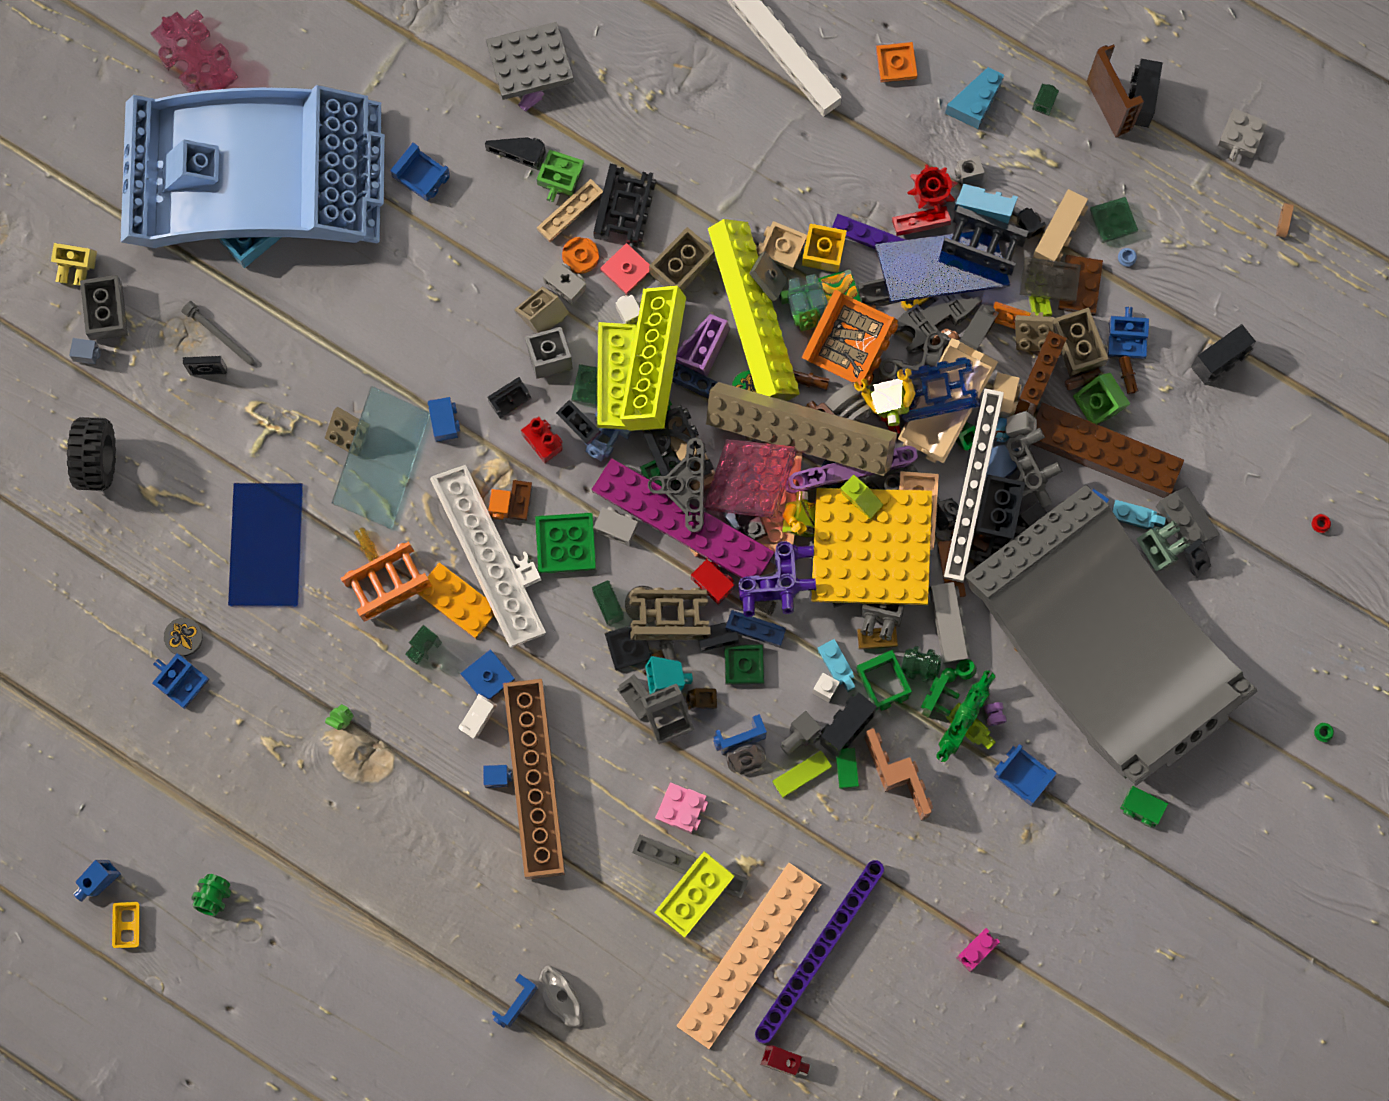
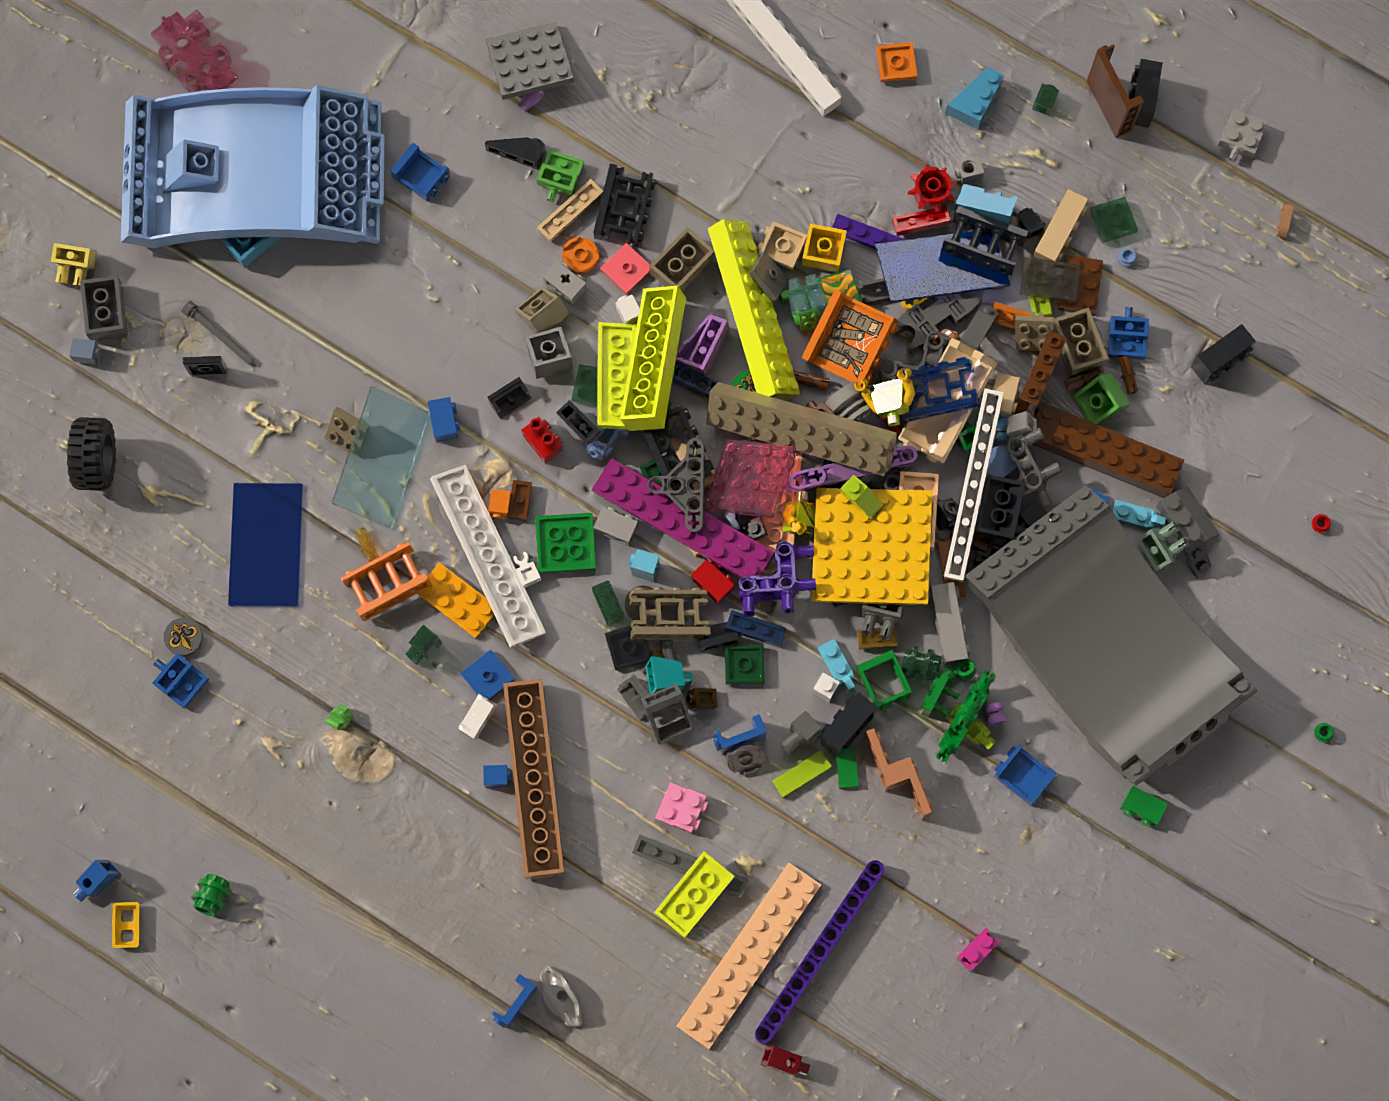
none -> medium azure brick [629,549,660,582]

